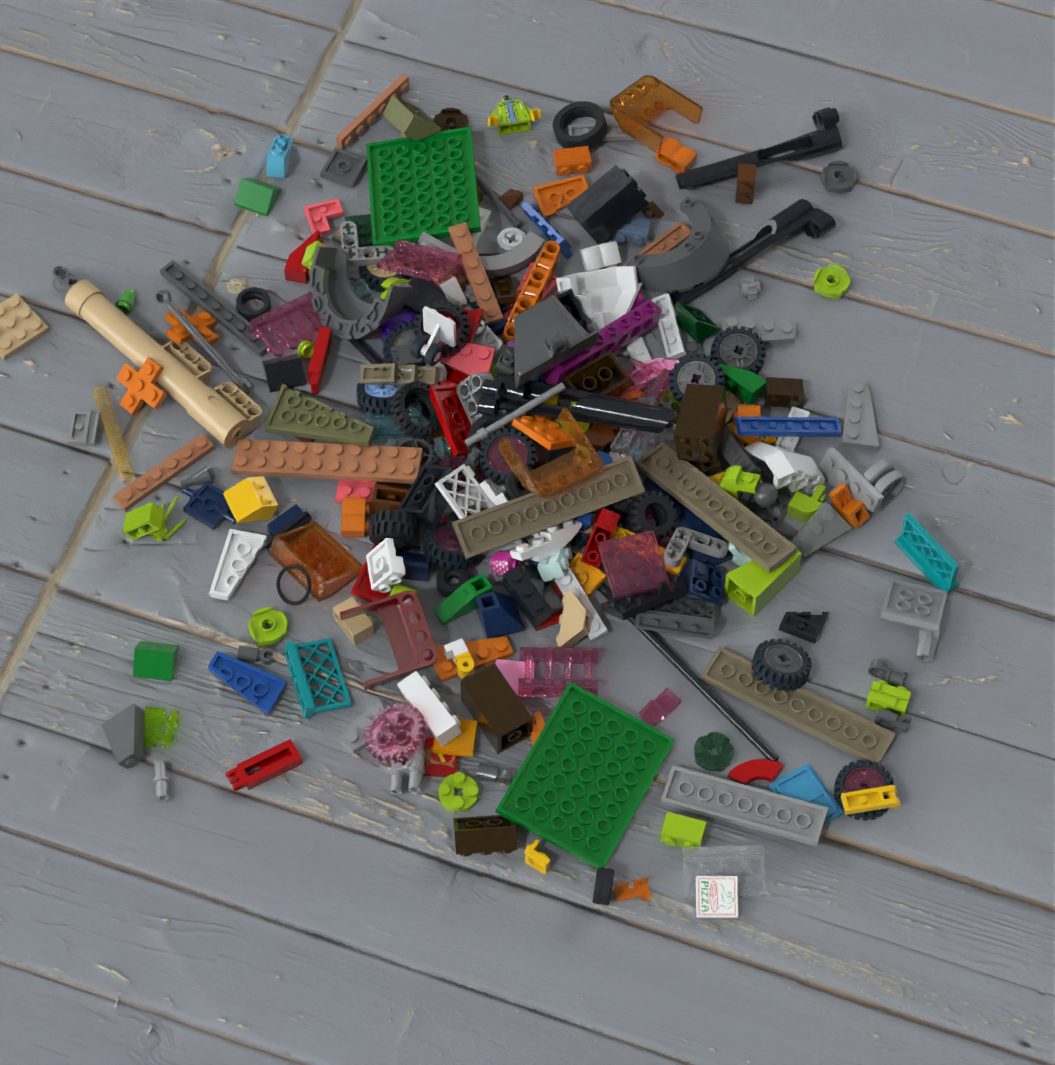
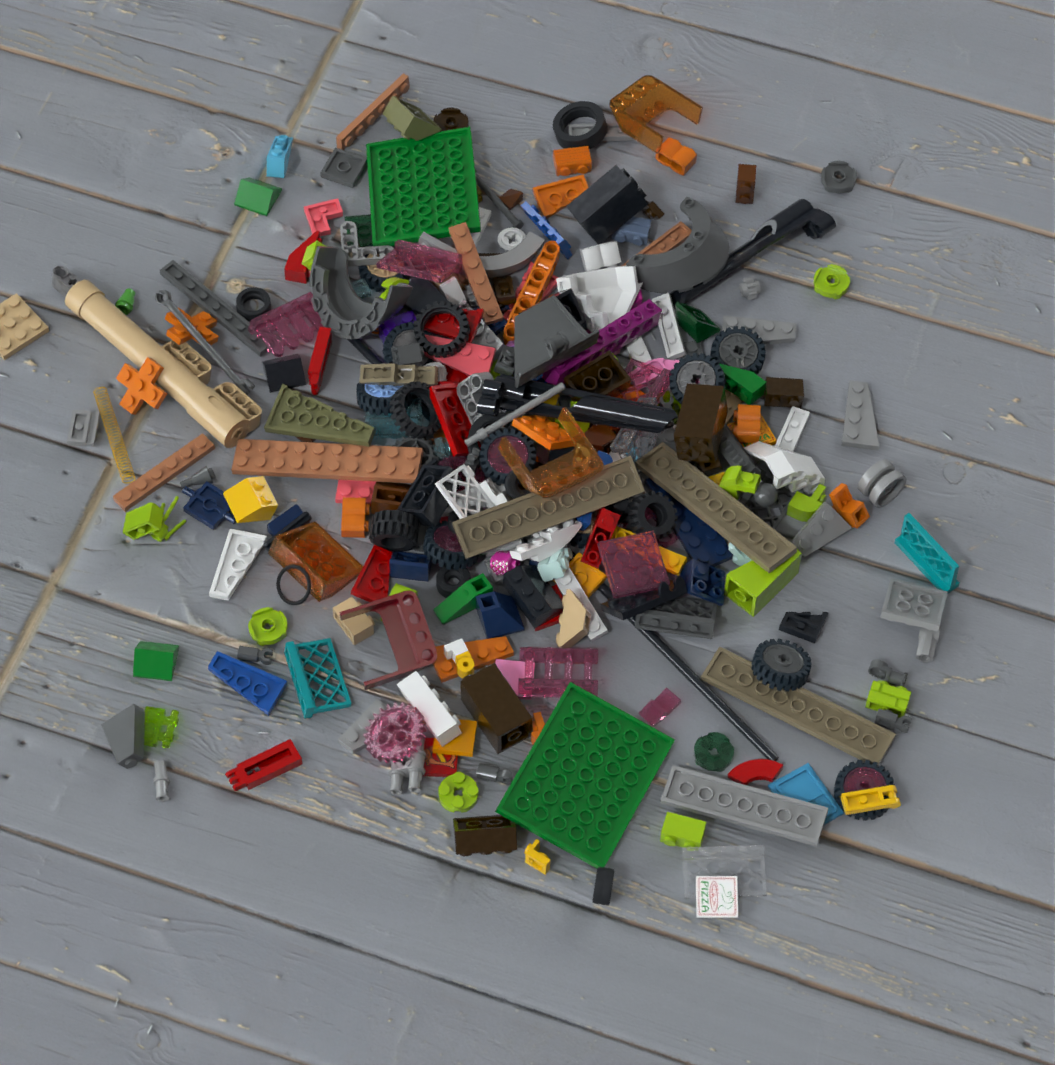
lime plate [297,340,314,358] -> none
white plate [366,538,405,593] -> none
white plate [410,306,456,366] -> none
lime torso [488,95,542,136] -> none
orange piece [614,877,652,902] -> none
light grey beam [662,527,729,568] -> none
black panel [675,107,843,189] -> none
blue tile [734,417,843,437] -> none
light grey wing [819,447,884,512] -> none

